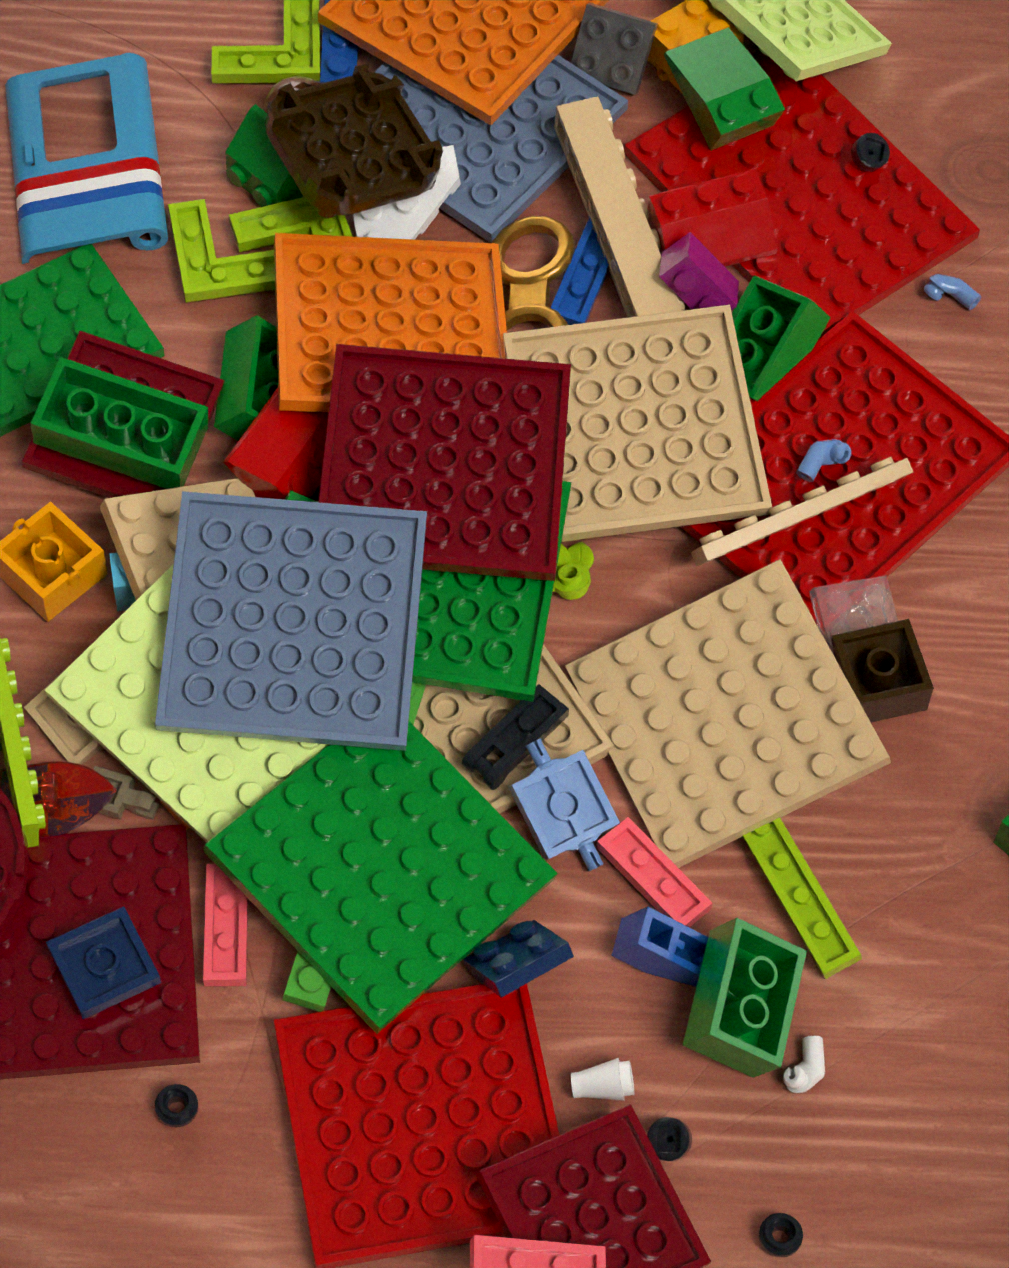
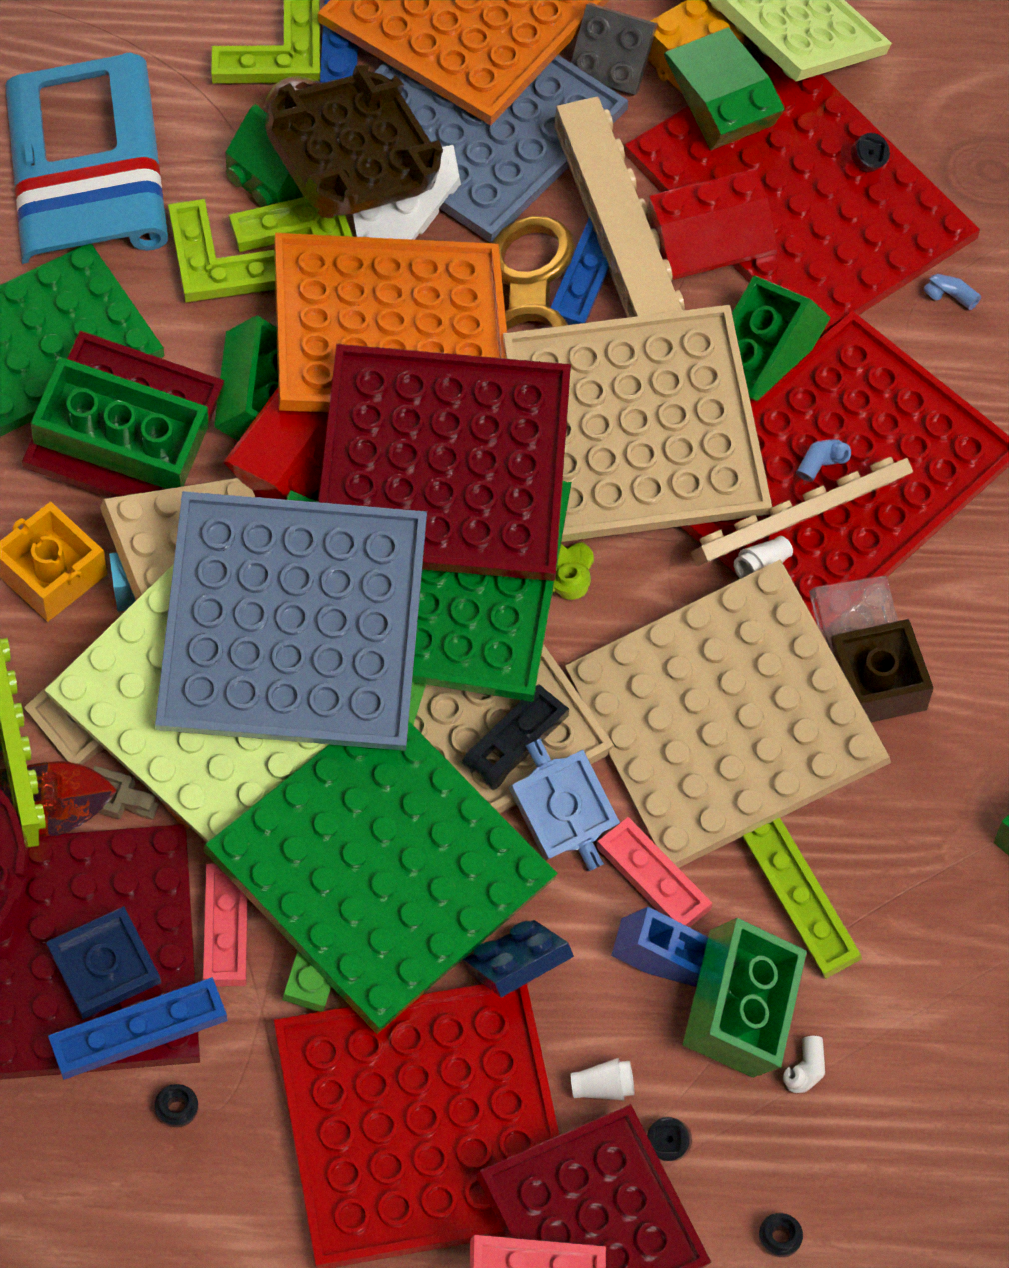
magenta brick [659,232,739,310] -> none
none -> blue plate [48,977,228,1080]
none -> white cone [734,536,793,579]

